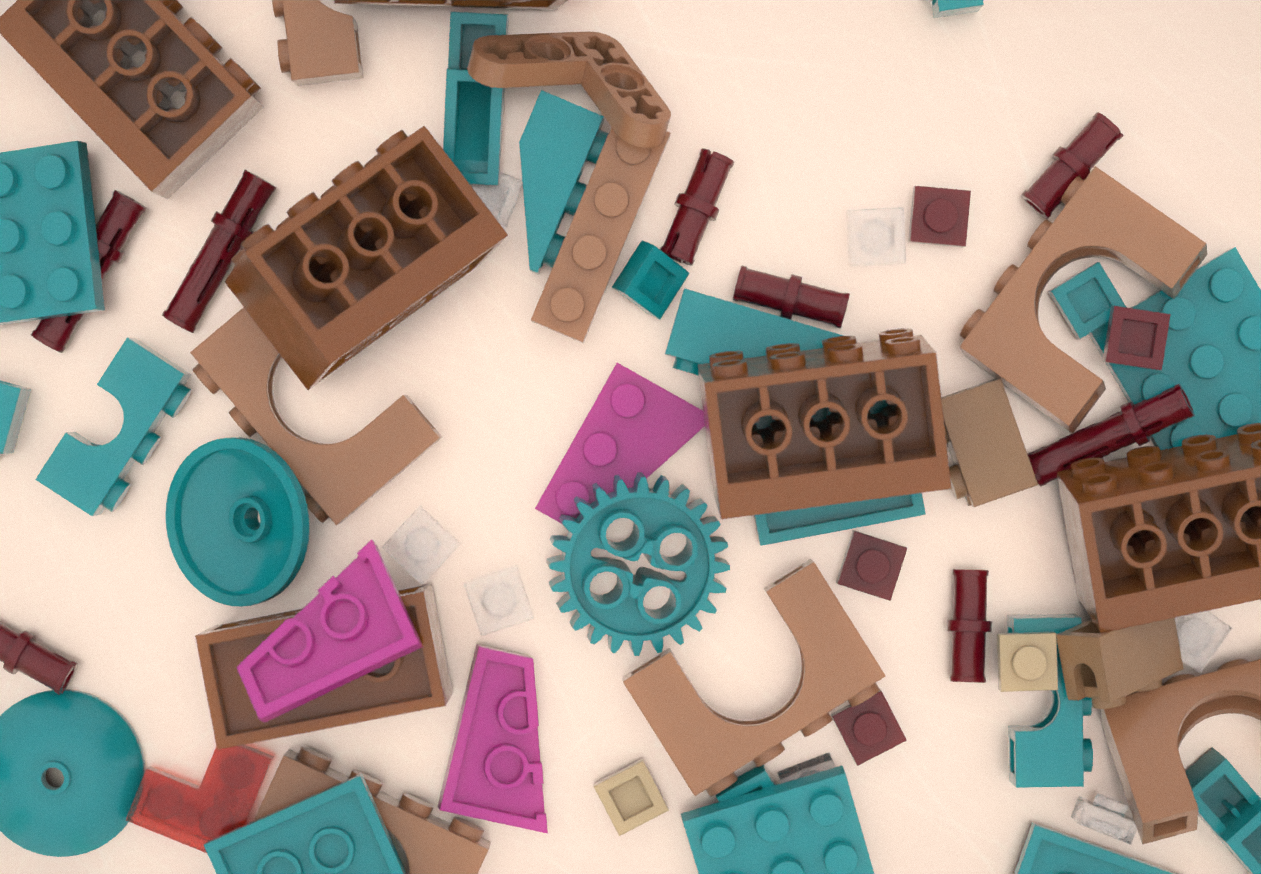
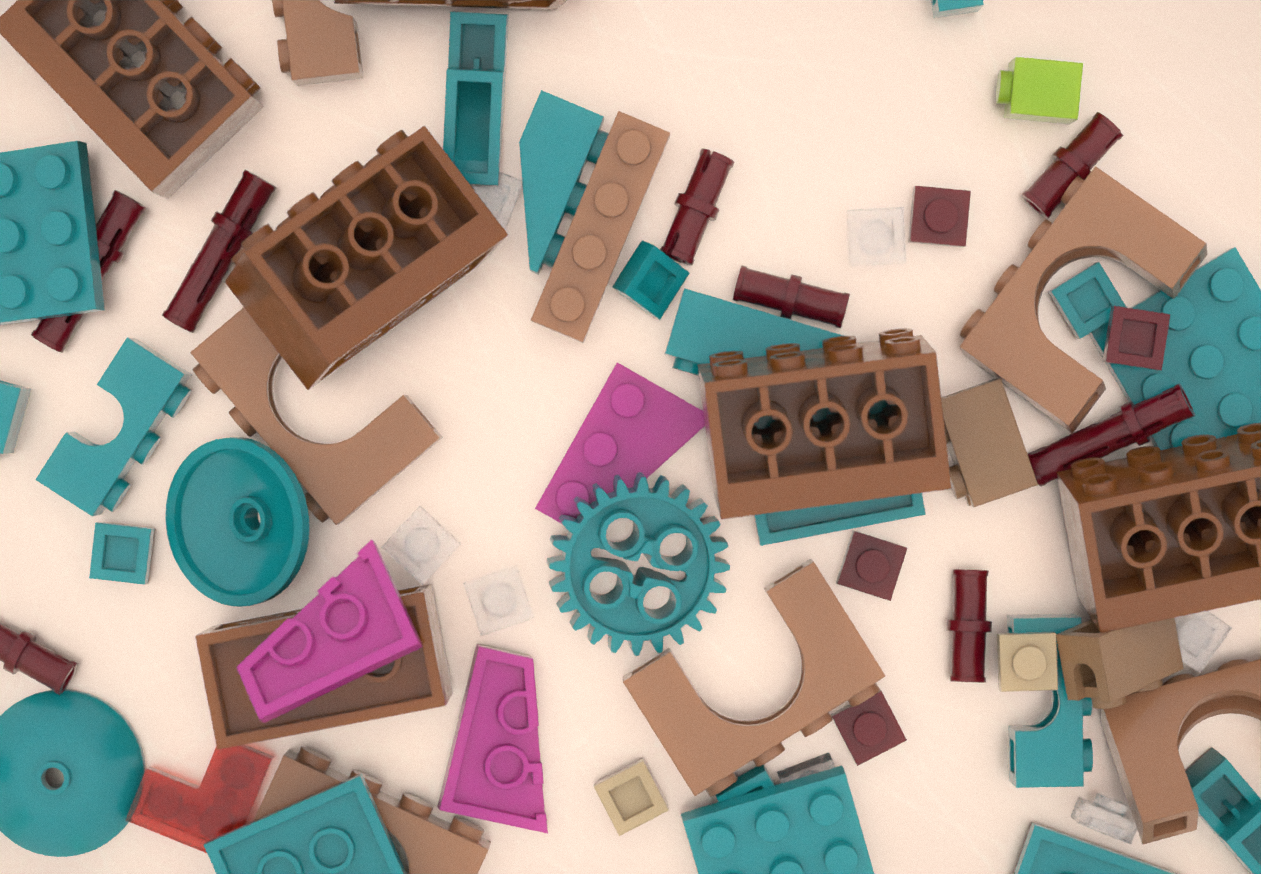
nougat beam [467,31,671,148] -> none
none -> teal plate [89,522,154,585]
none -> lime brick [996,57,1083,124]

